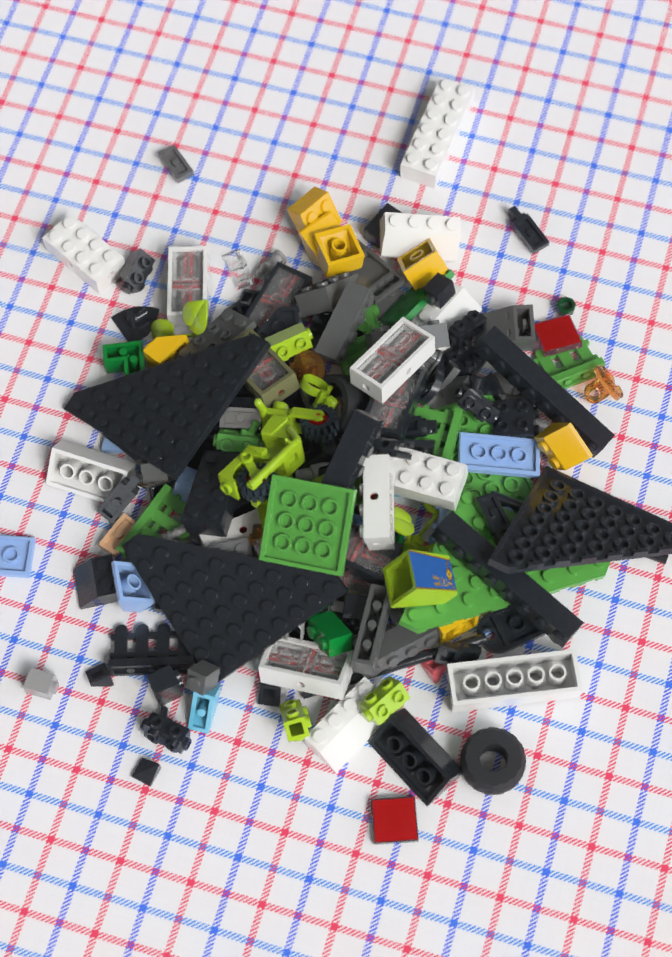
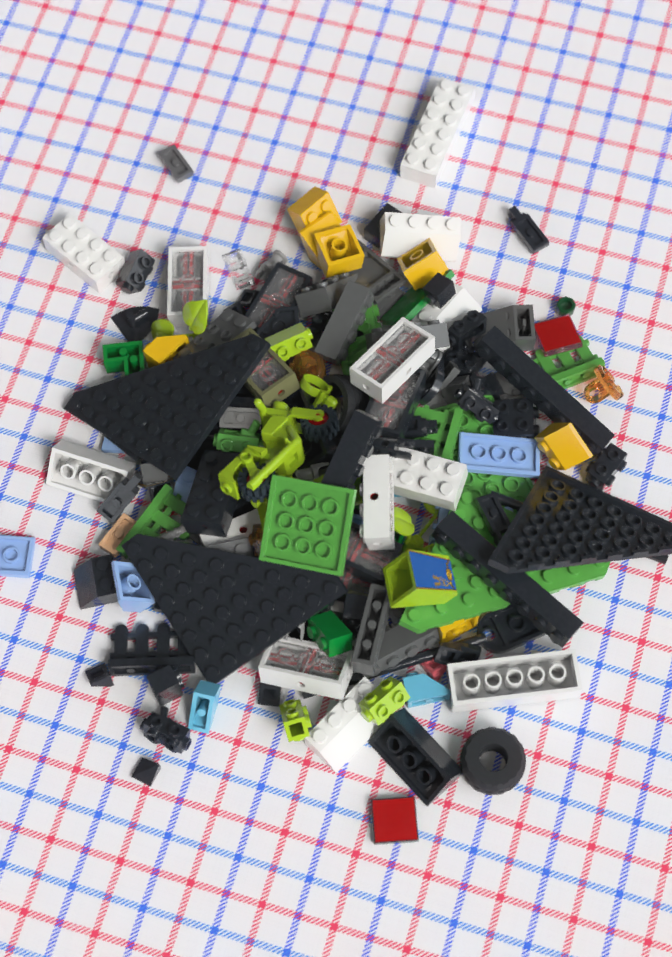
light grey brick [23,667,59,700] -> none
dark grey brick [185,660,220,696] -> none
none -> medium azure slope [402,672,450,708]
none -> black brick [585,443,627,491]

